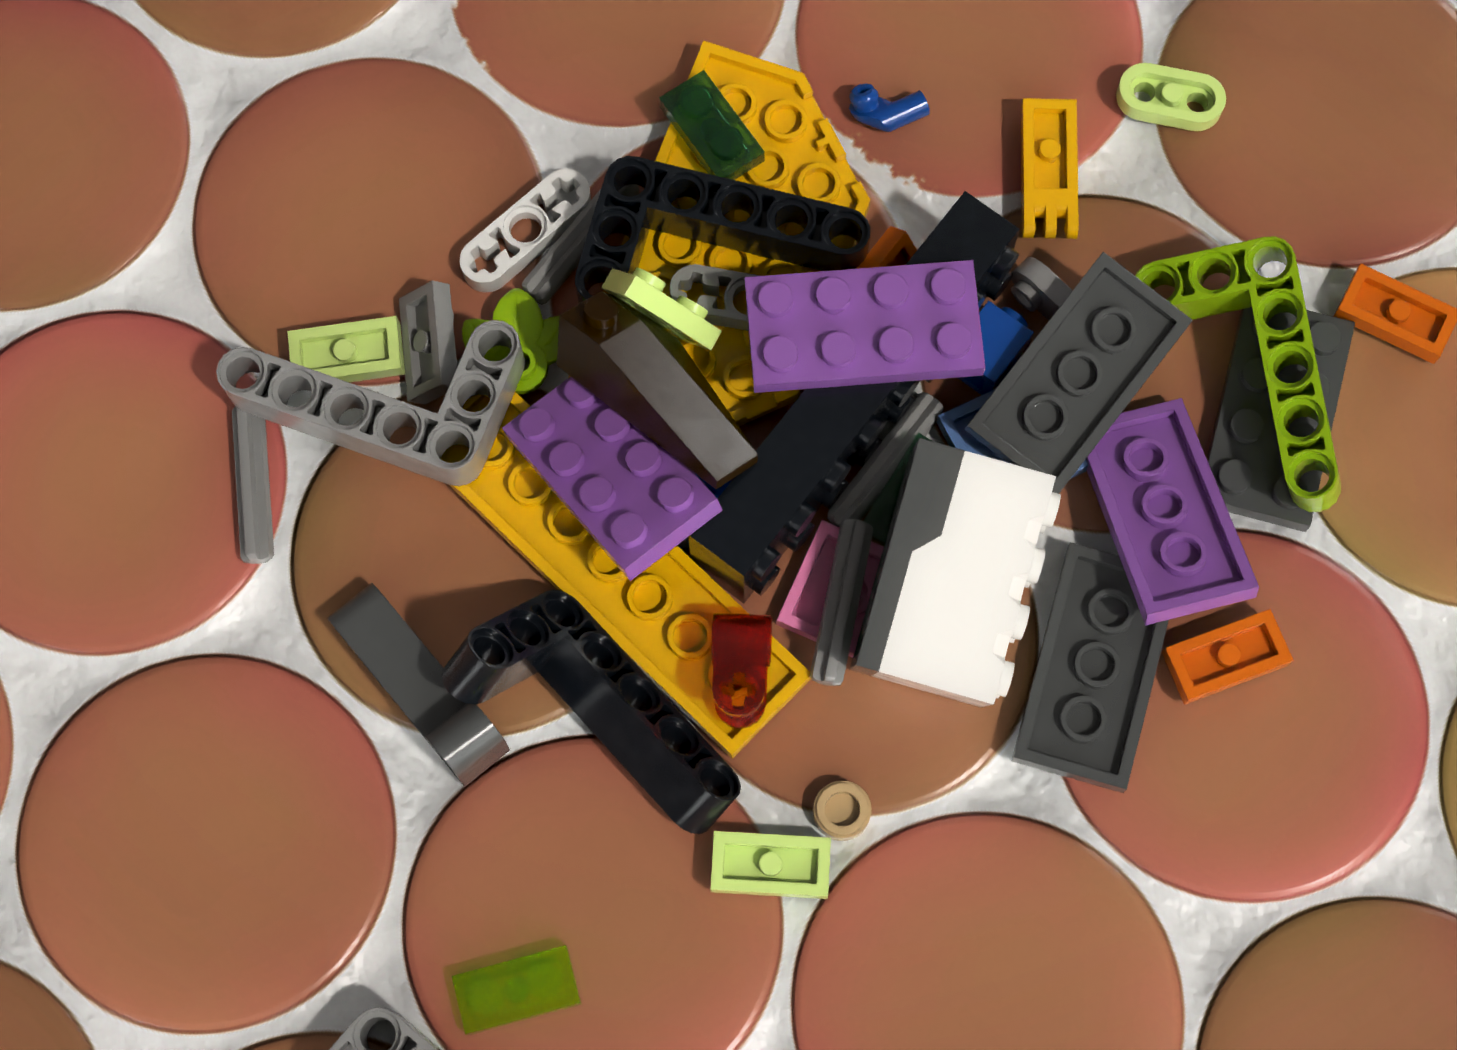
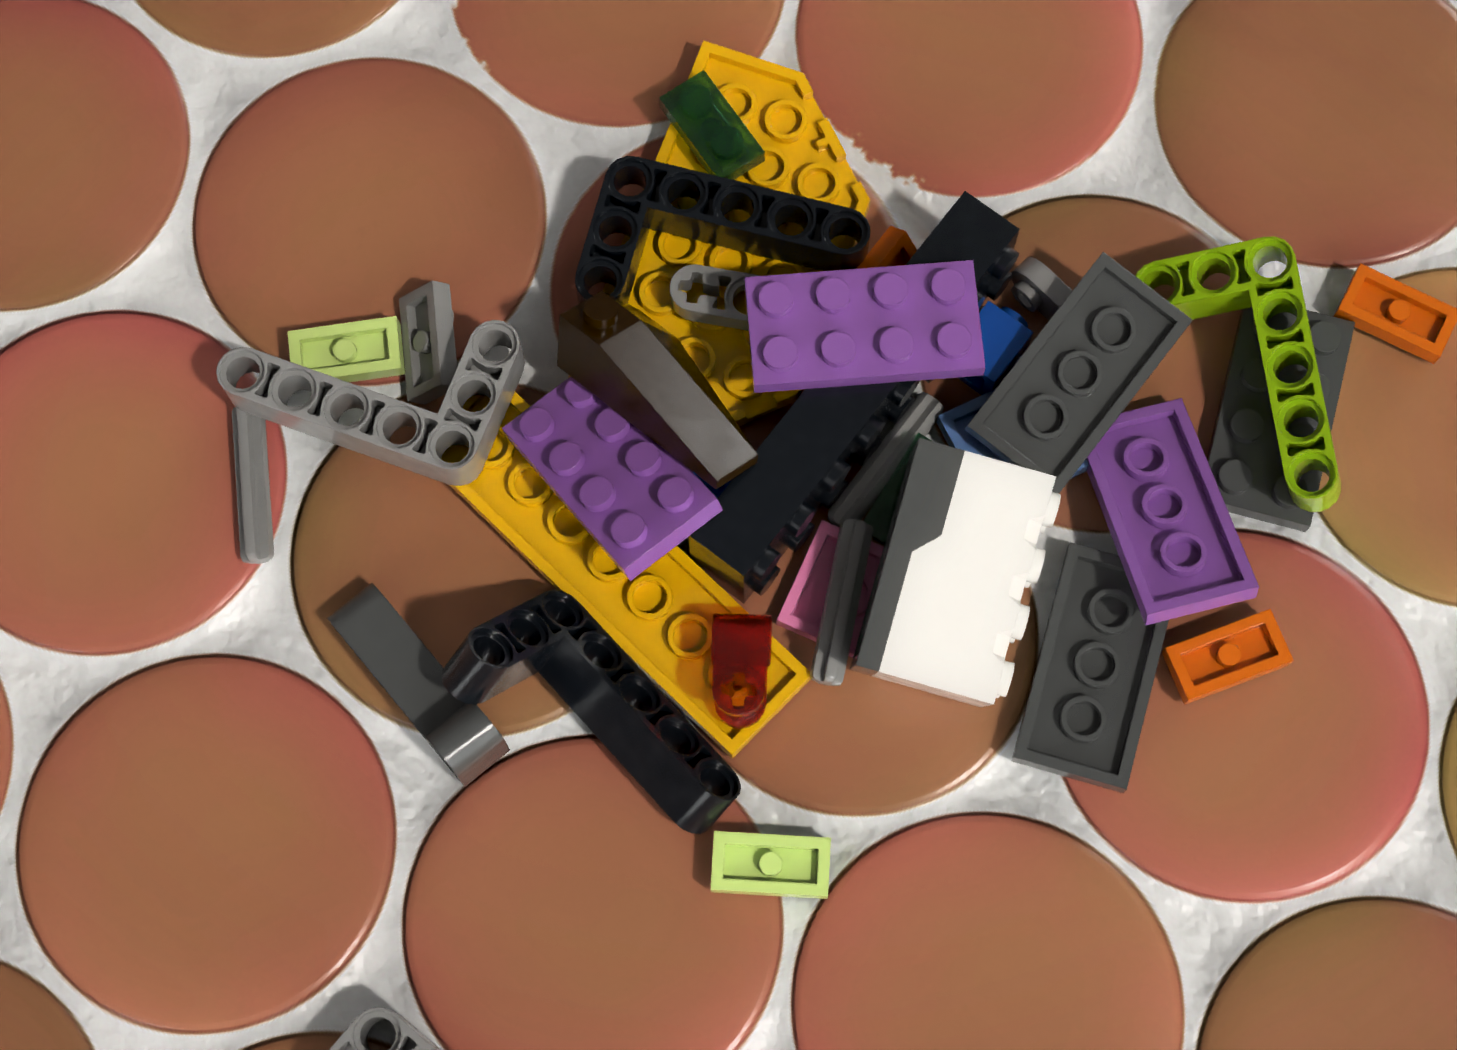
clear neon green plate [452,945,582,1036] -> none
white beam [460,169,591,293] -> none
lime plate [462,288,559,394] -> none
light grey axle [522,184,639,305] -> none
yellowish green plate [601,267,722,350] -> none
tan tile [813,781,872,841] -> none
blue arm [849,83,930,132] -> none
yellow hinge [1021,98,1079,239] -> none
yellowish green plate [1116,63,1226,131] -> none

